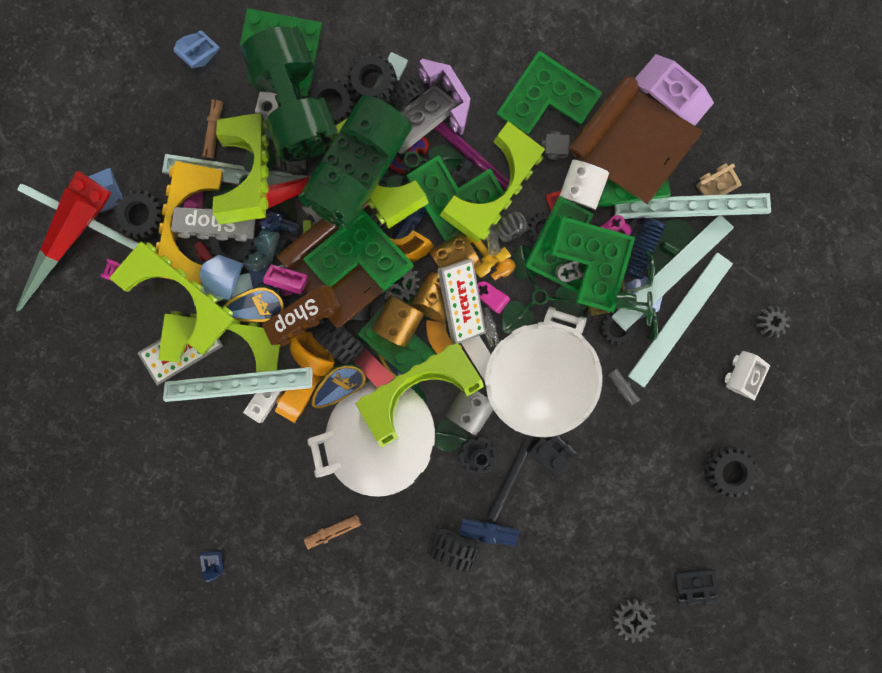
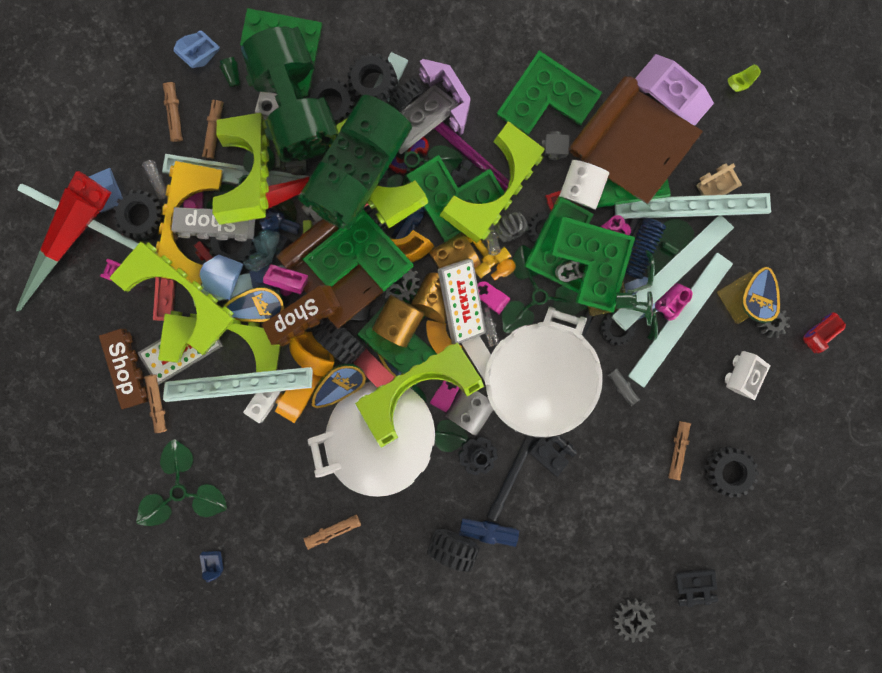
none -> reddish brown brick [99,329,149,409]
none -> dark green plant [136,439,227,526]
none -> clear pin [142,160,168,199]
none -> medium nougat pin [144,374,167,433]
none -> coral tile [153,277,176,321]
none -> medium nougat pin [163,82,183,142]
none -> dark green cone [219,57,241,87]
none -> dark pink piece [430,381,459,413]
none -> dark pink piece [655,283,693,321]
none -> medium nougat pin [668,421,691,480]
none -> clear yellow tile [717,272,753,324]
none -> lime hair [728,64,761,92]
none -> shield [742,267,780,323]
none -> red animal [803,312,846,353]

